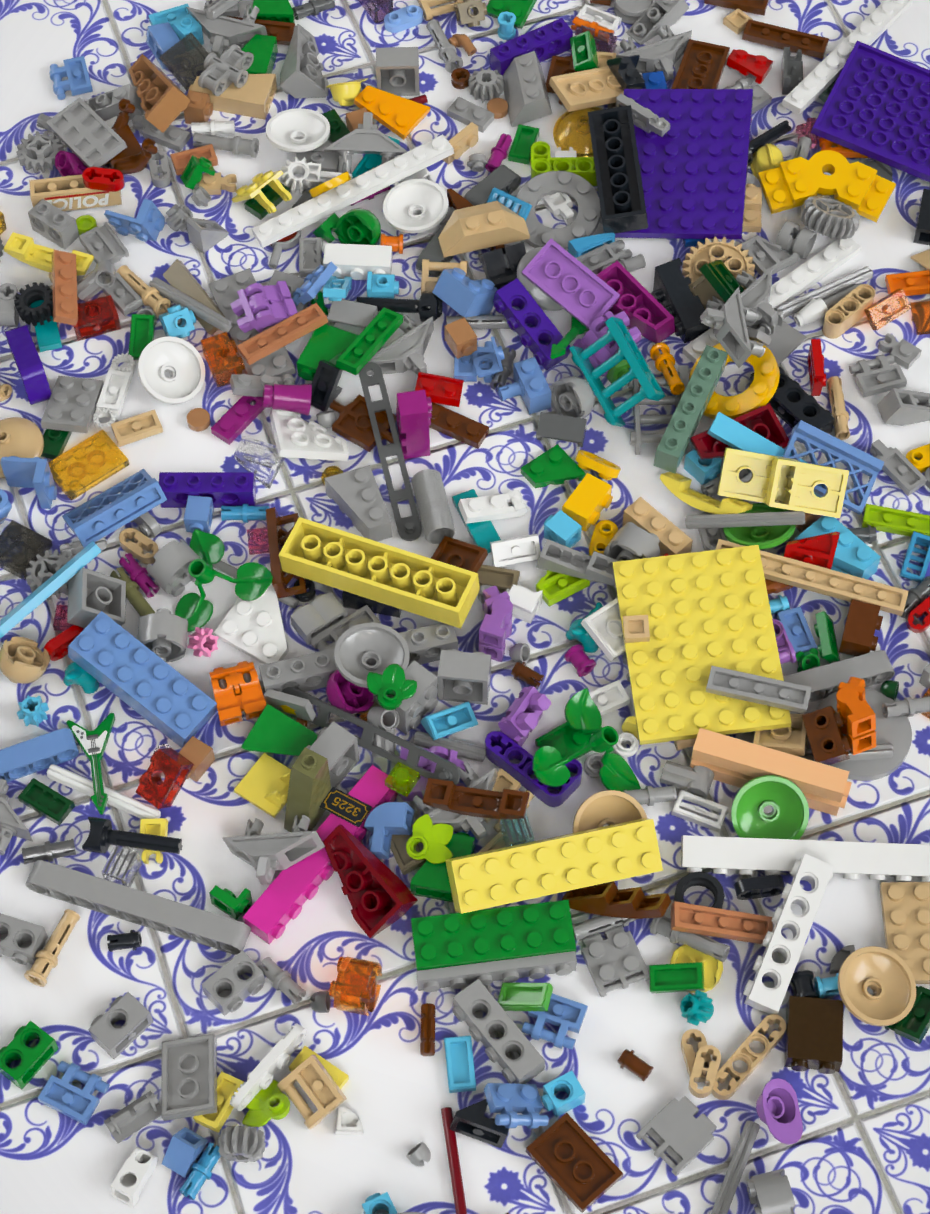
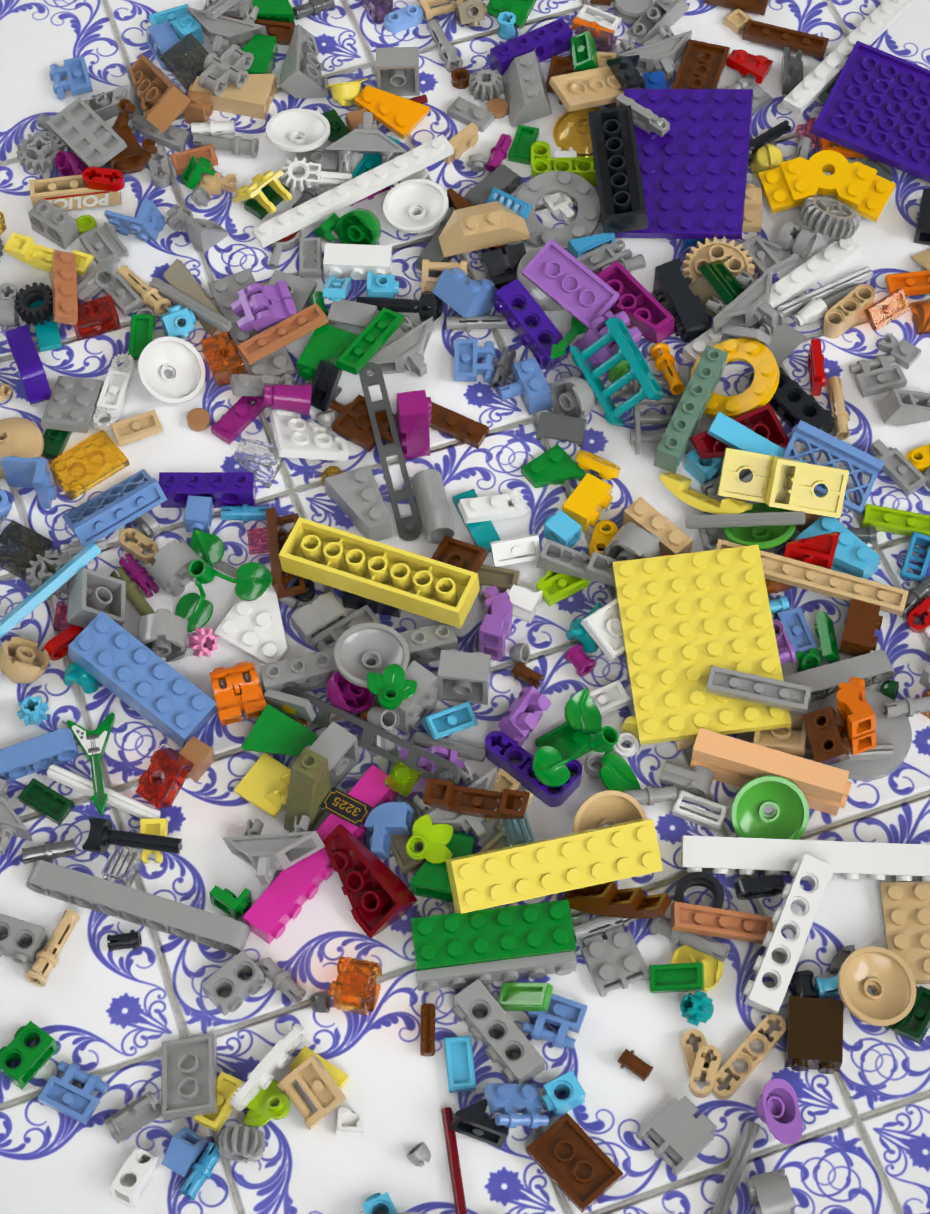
light grey brick [88,992,153,1059] -> none
medium blue plate [292,262,338,306] -> none
yellow tile [309,171,351,198] -> none
orange bush [381,233,403,254] -> none
red plate [415,372,464,407] -> none
medium nougat brick [444,317,477,359] -> none
medium nougat arm [448,34,477,56] -> none
medium blue bracket [473,336,505,378] -> none
tan plate [623,615,650,643] -> none
light grey connector [700,287,766,368] -> none

